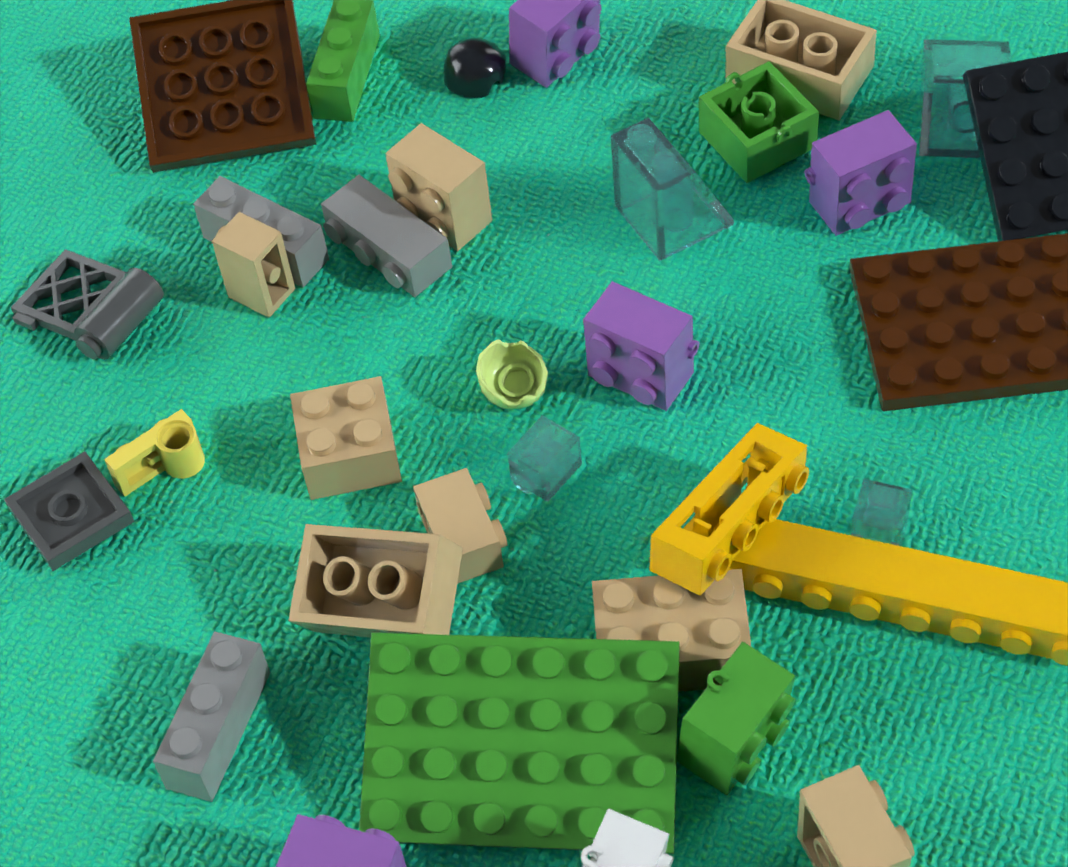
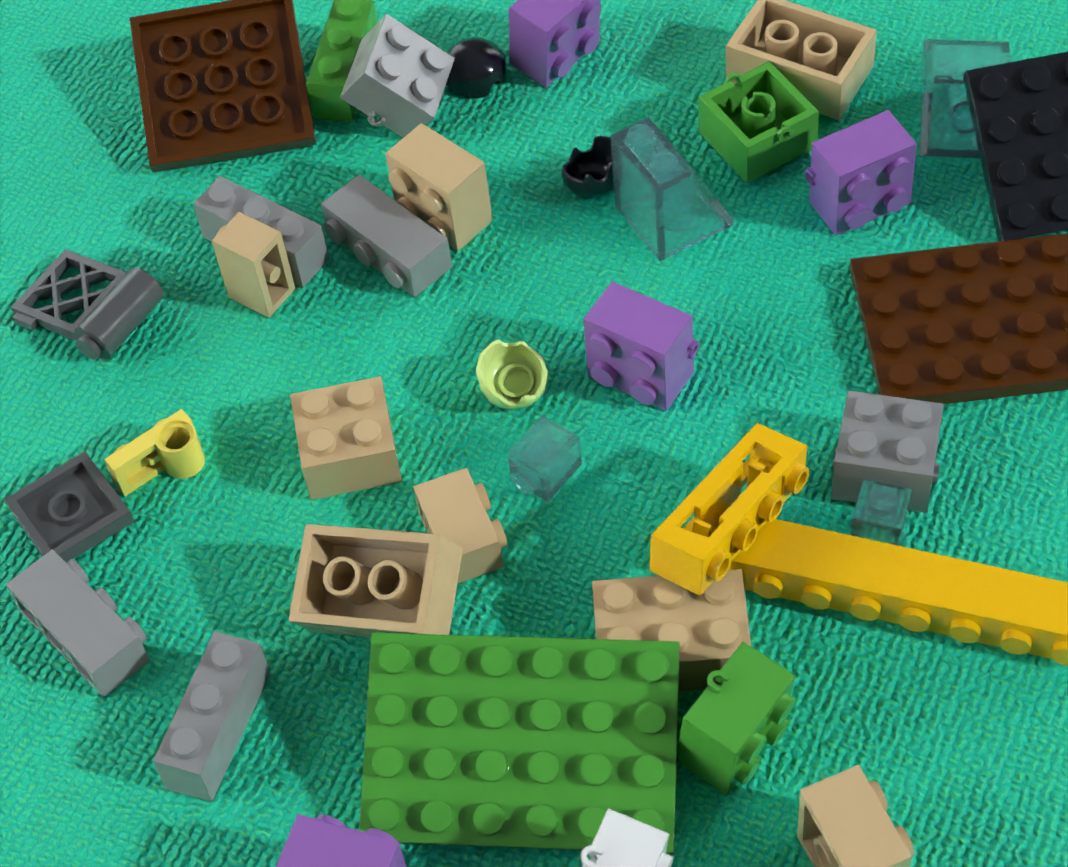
none -> light grey brick [6,549,150,698]
none -> light grey brick [340,14,455,138]
none -> black hair [562,136,626,198]
none -> light grey brick [831,391,944,513]

